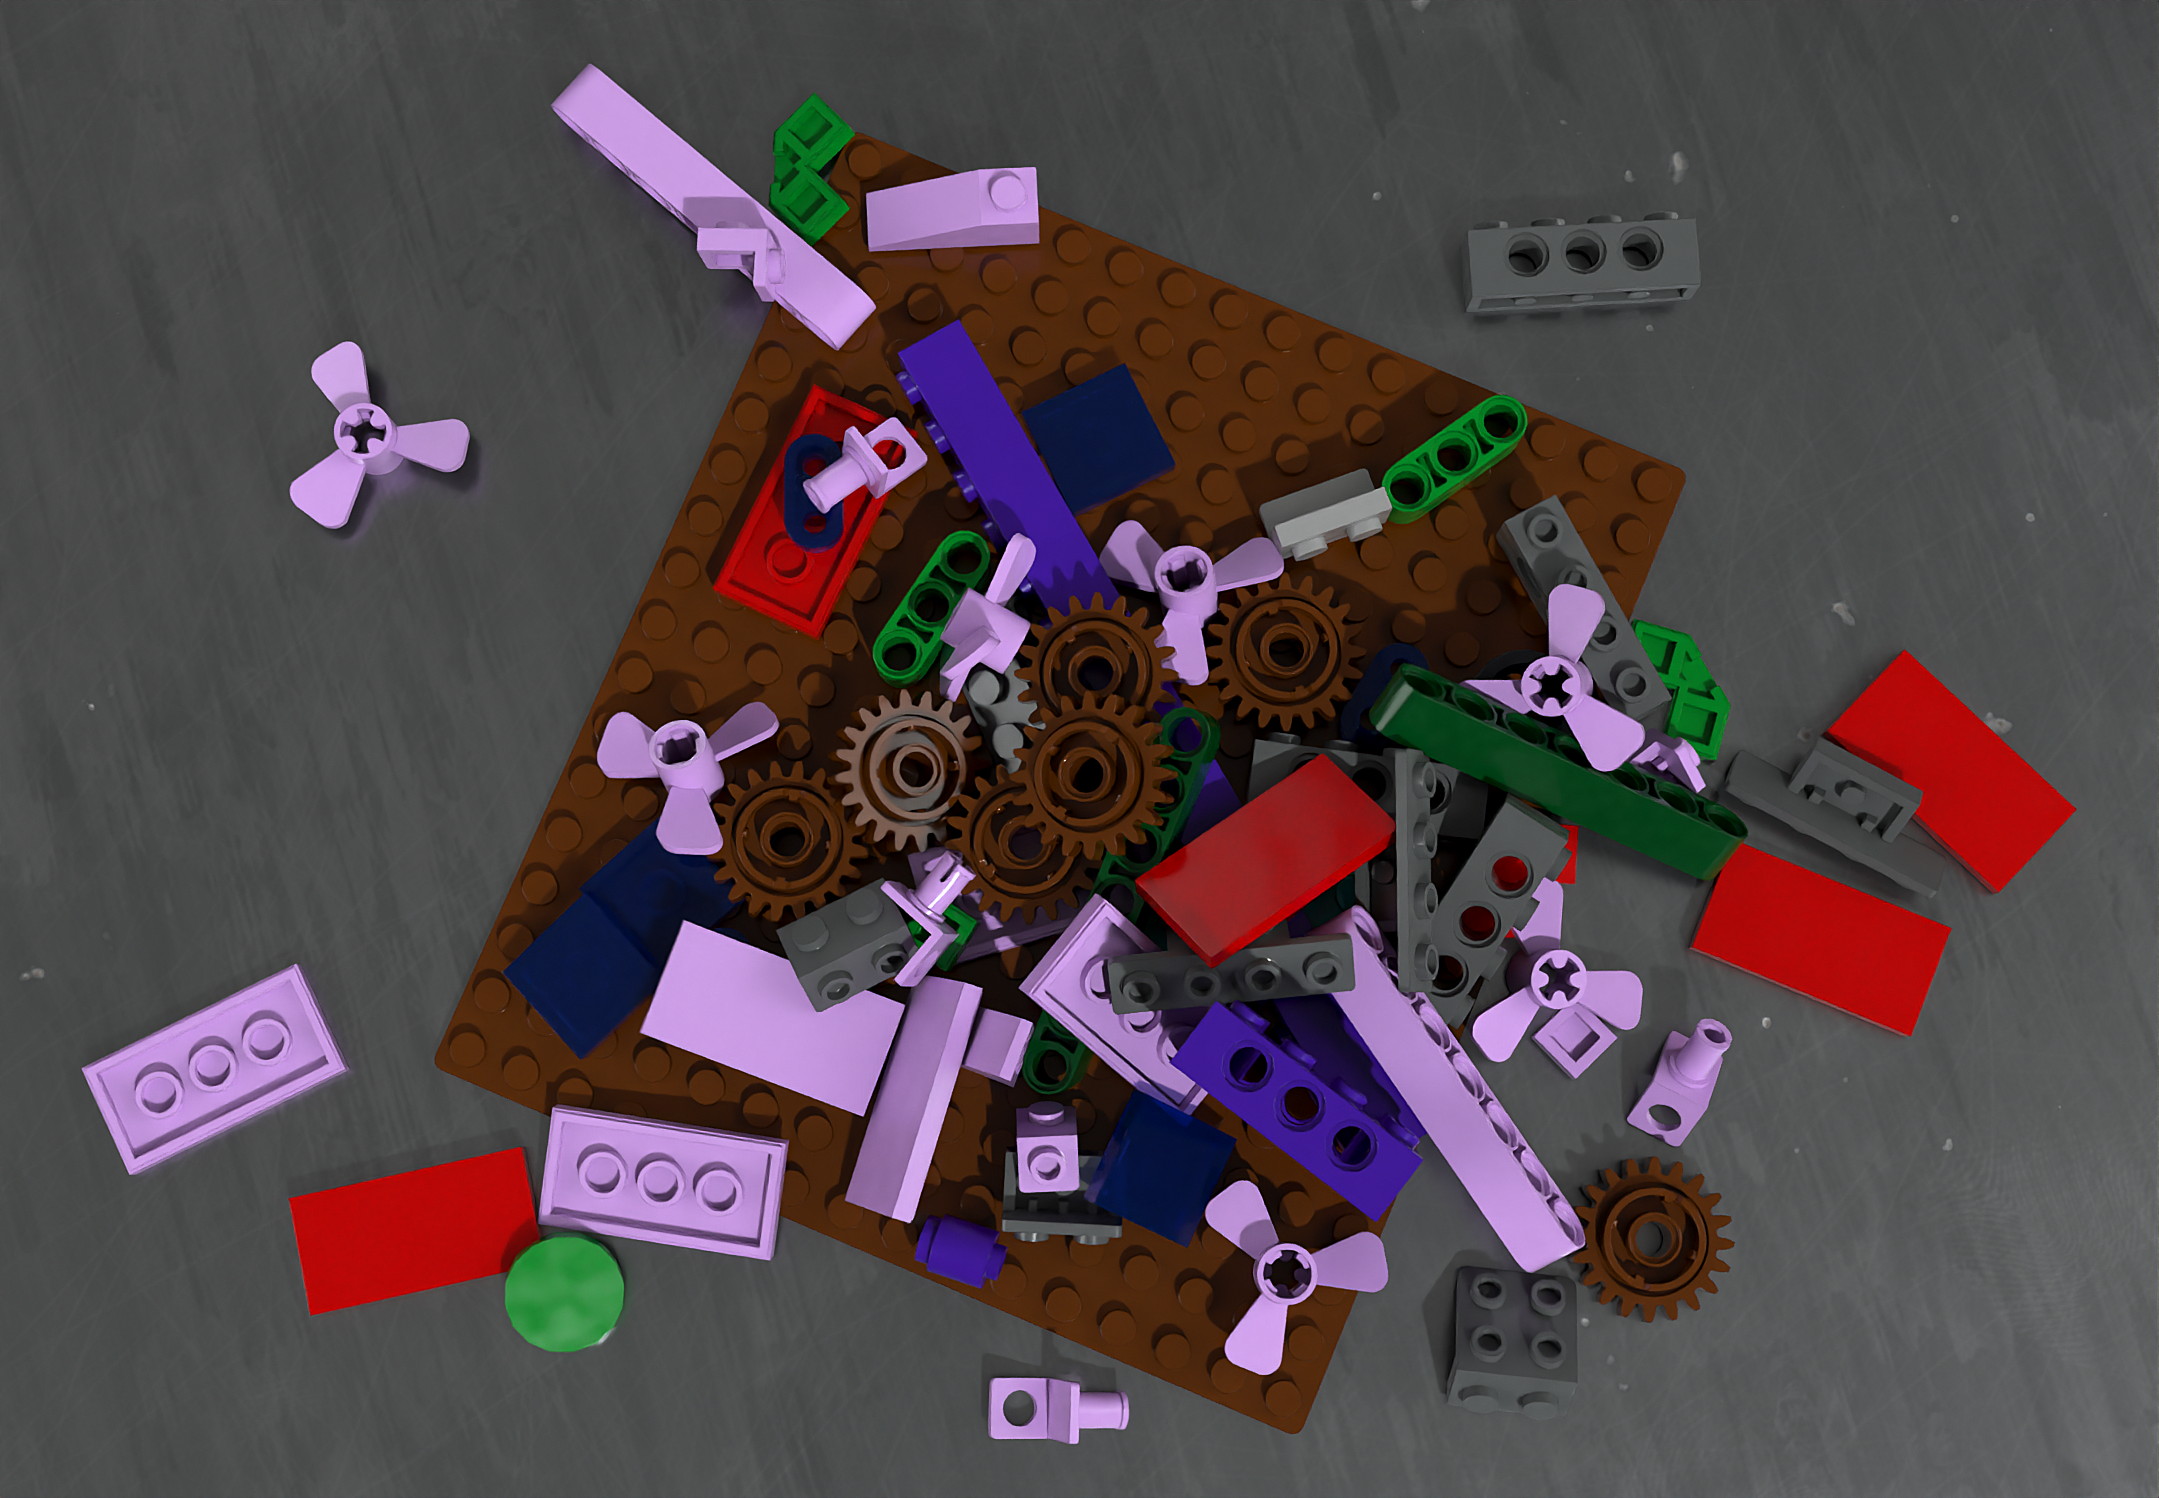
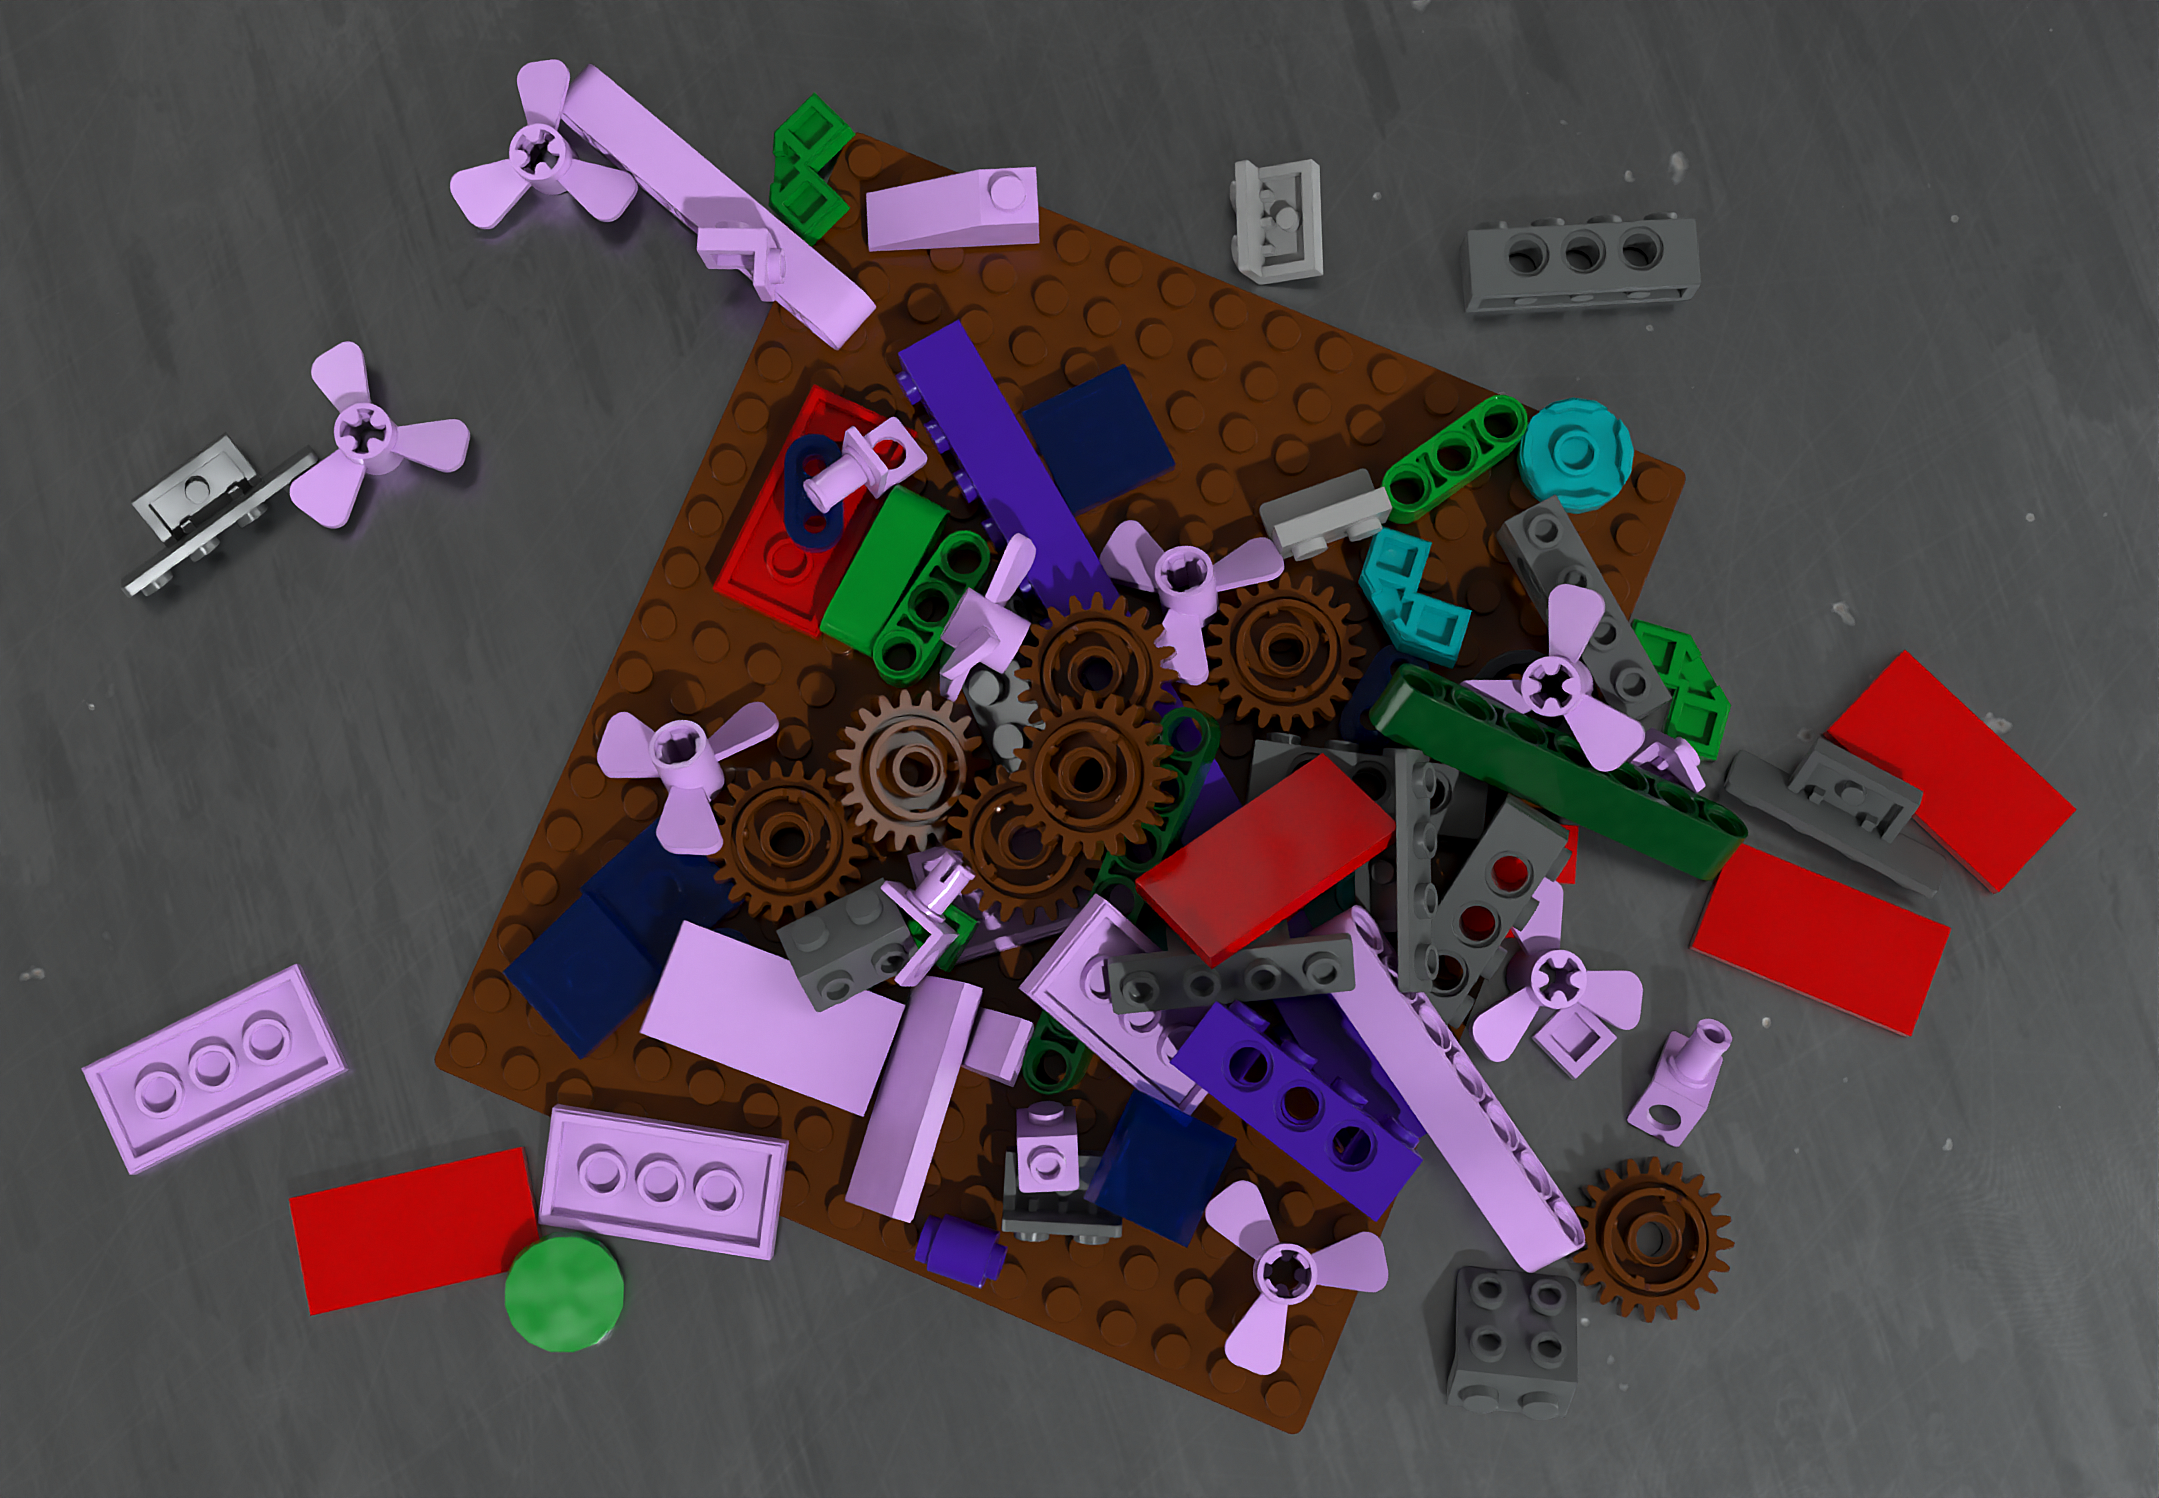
lavender bracket [988,1377,1129,1444] -> none
none -> bracket [121,432,319,598]
none -> lavender piece [450,59,638,229]
none -> green beam [820,484,950,657]
none -> light grey bracket [1230,159,1323,285]
none -> teal tile [1358,526,1472,669]
none -> teal tile [1516,397,1634,514]

